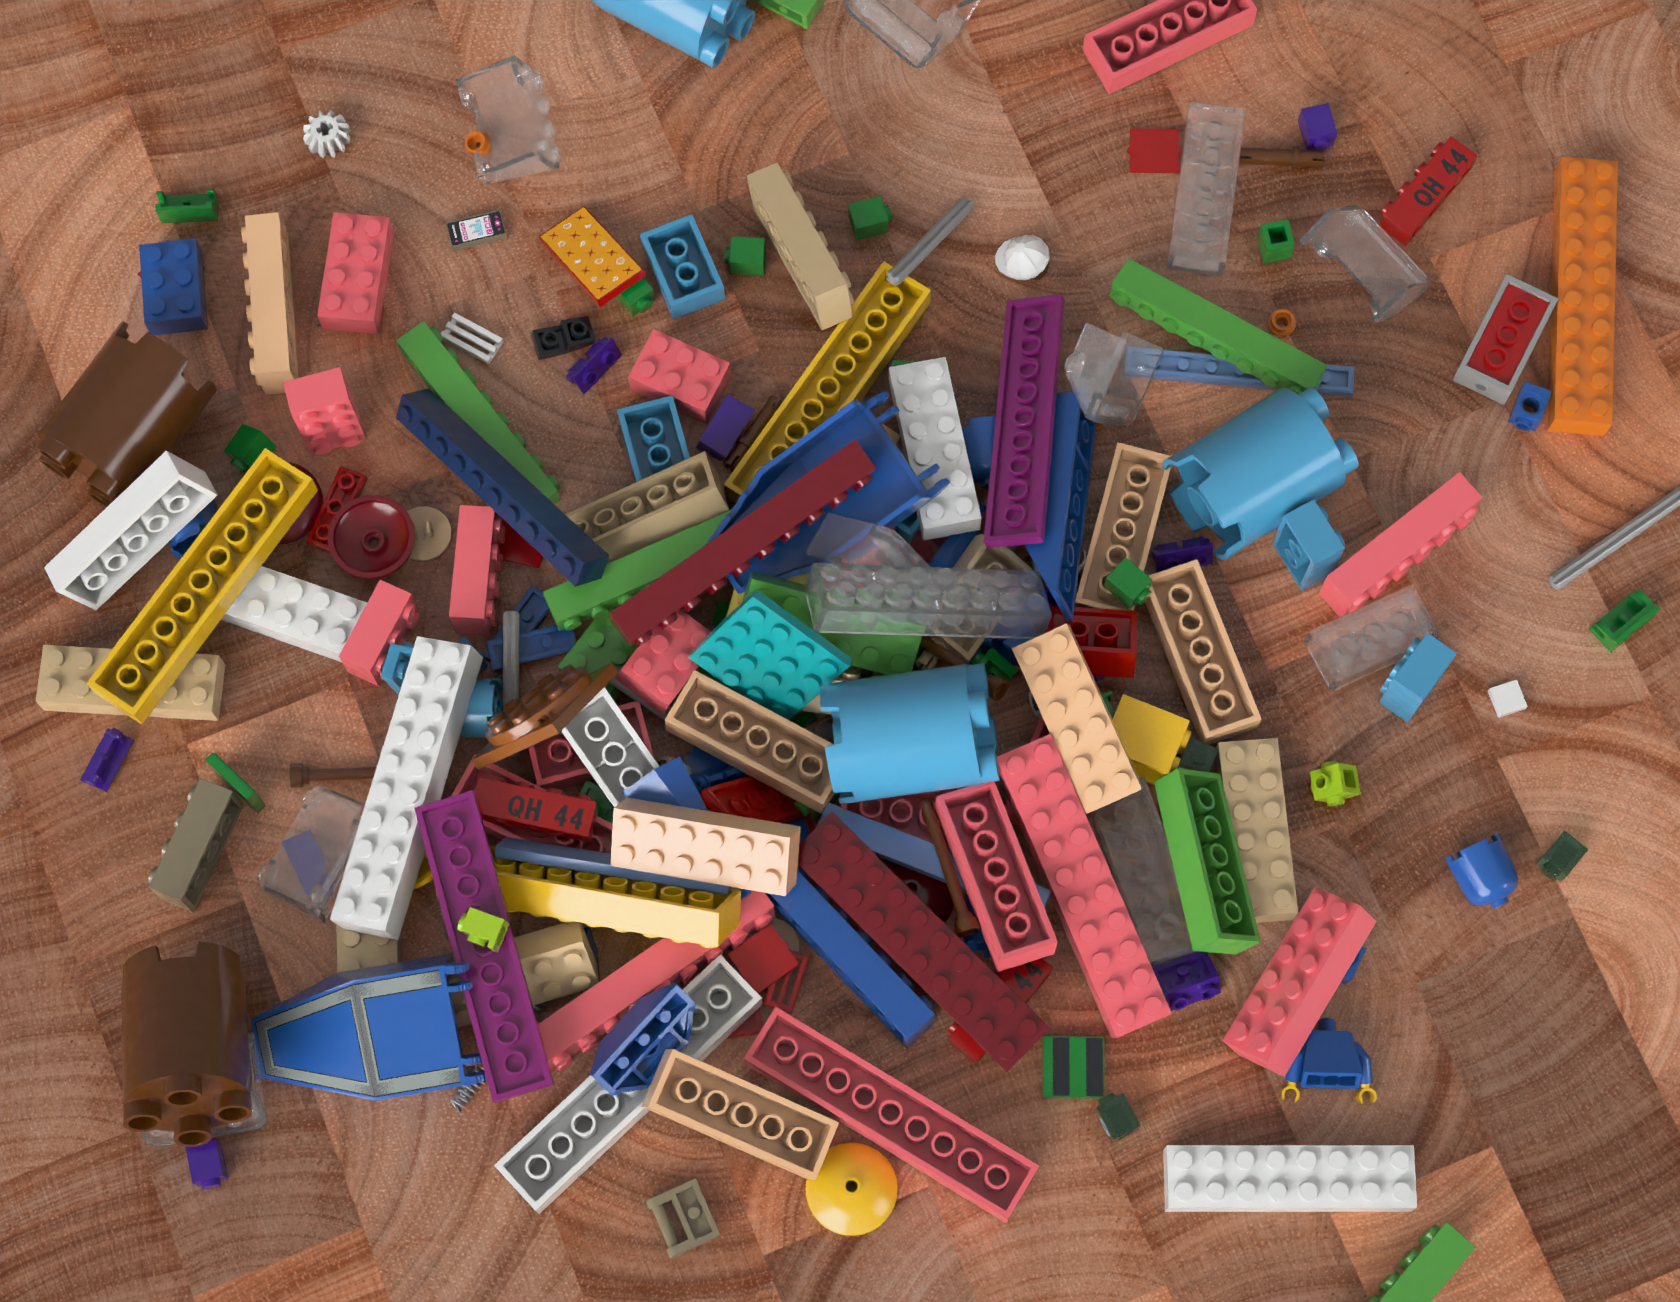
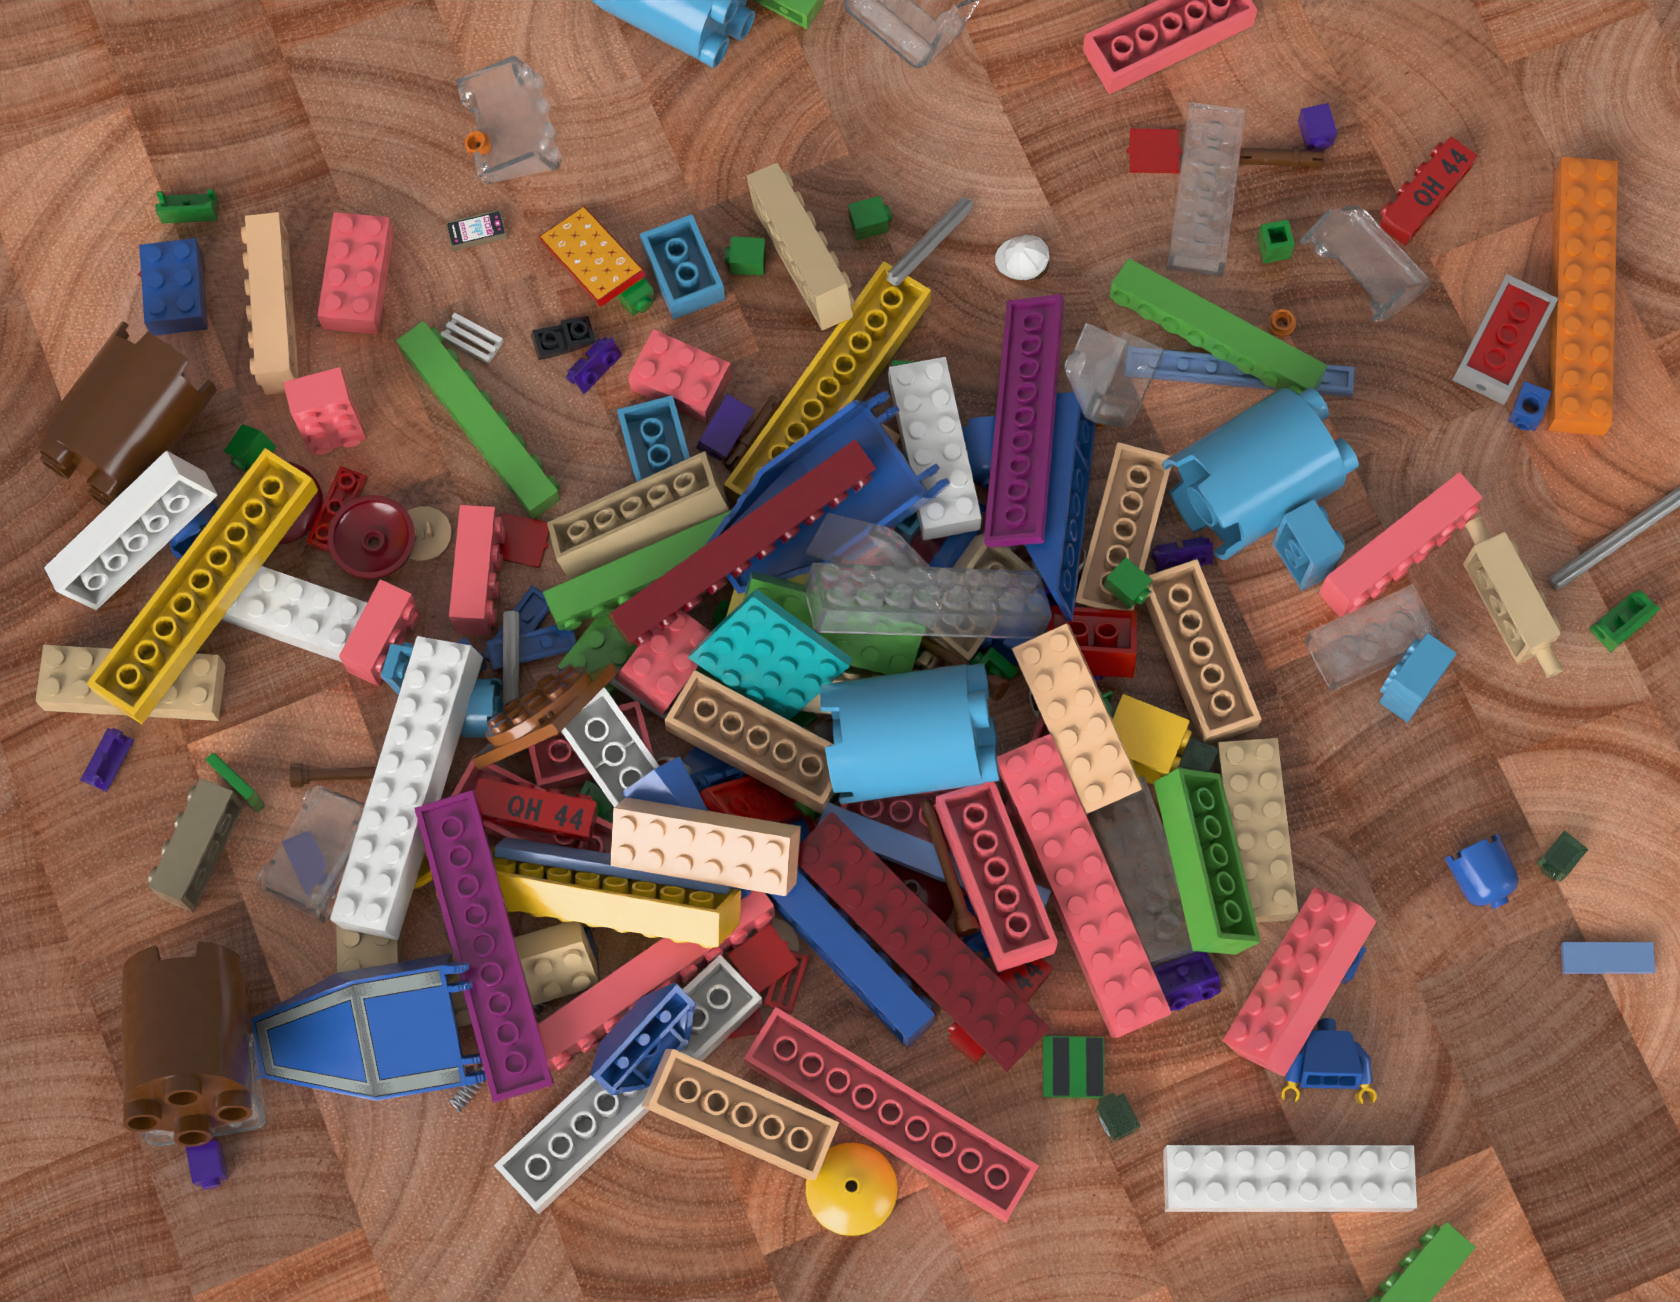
white gear [303,110,351,158] -> none
dark blue brick [396,388,609,587] -> none
lime brick [457,907,509,952] -> none
dark tan plate [646,1178,721,1259] -> none
lime brick [1310,761,1361,806] -> none
white tile [1488,680,1528,718] -> none
none -> tan brick [1463,517,1564,678]
none -> medium blue tile [1561,942,1655,974]

